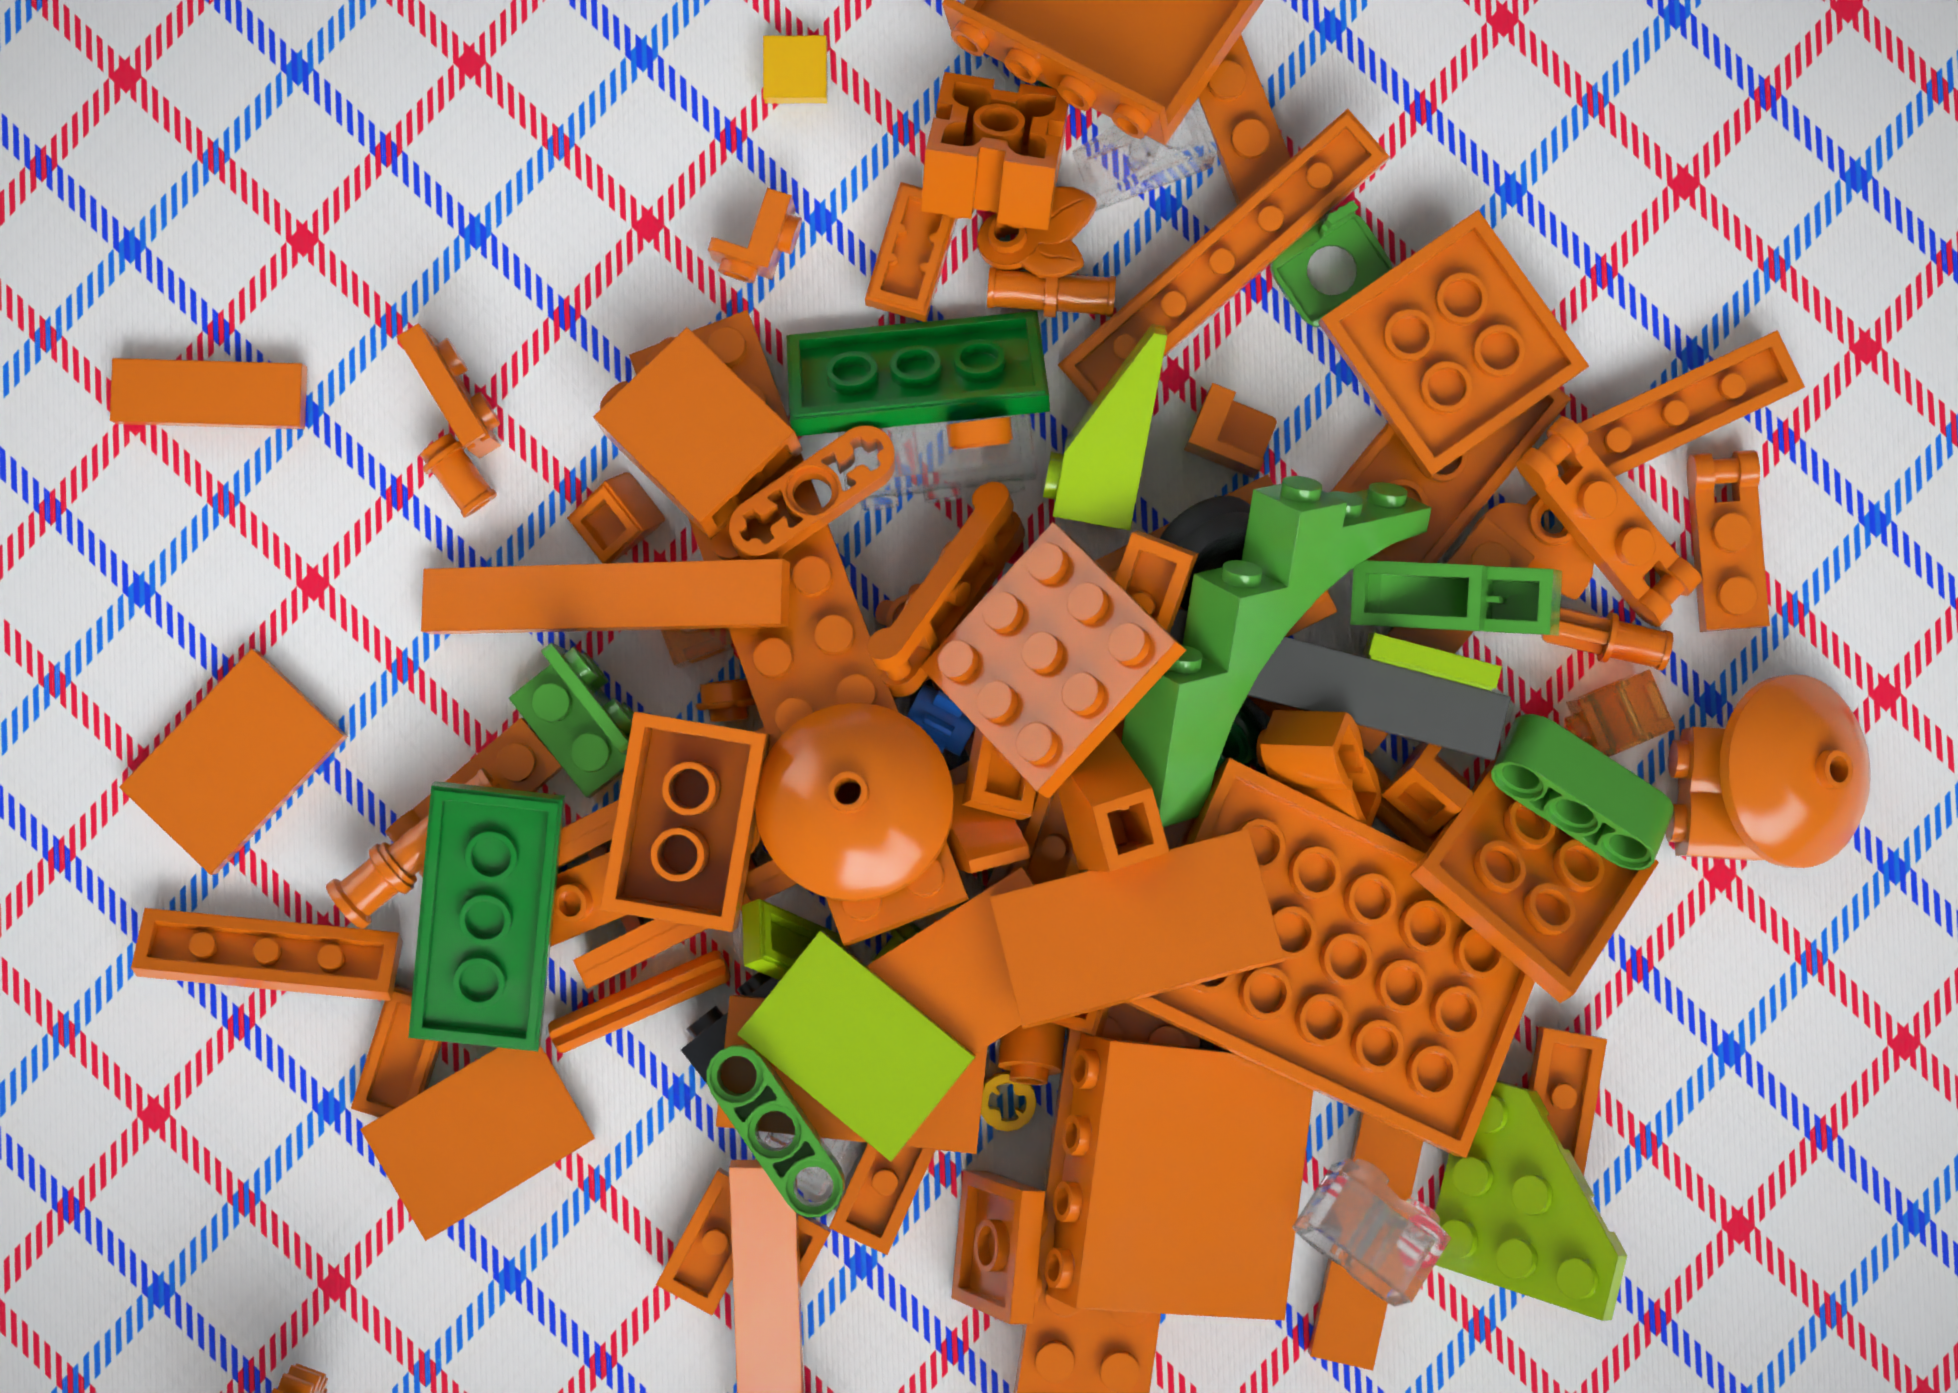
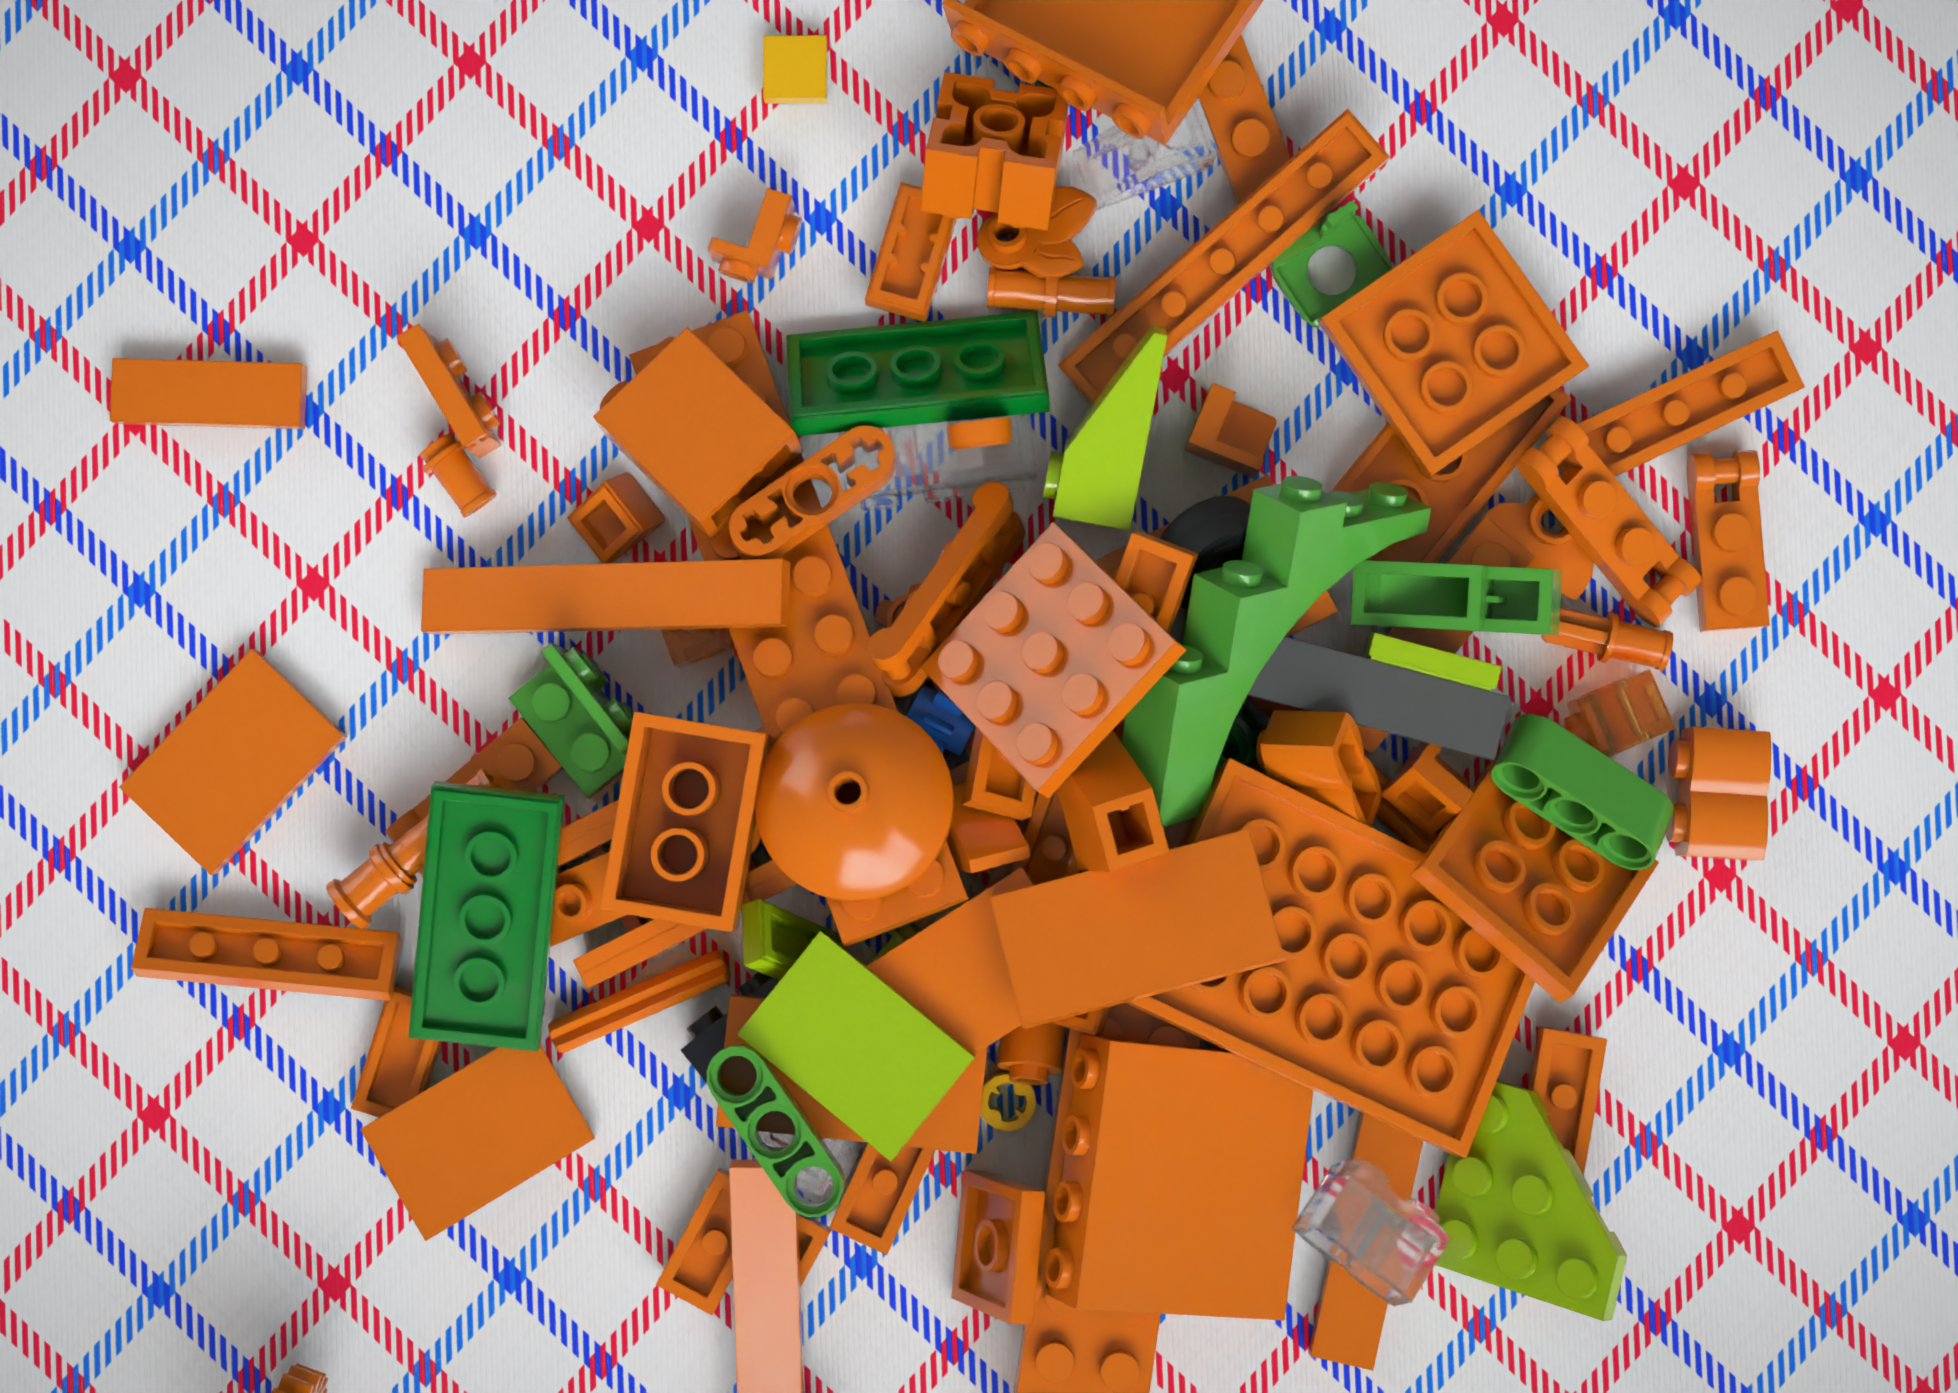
orange plate [695,679,755,722] -> none
orange dish [1719,674,1871,868] -> none

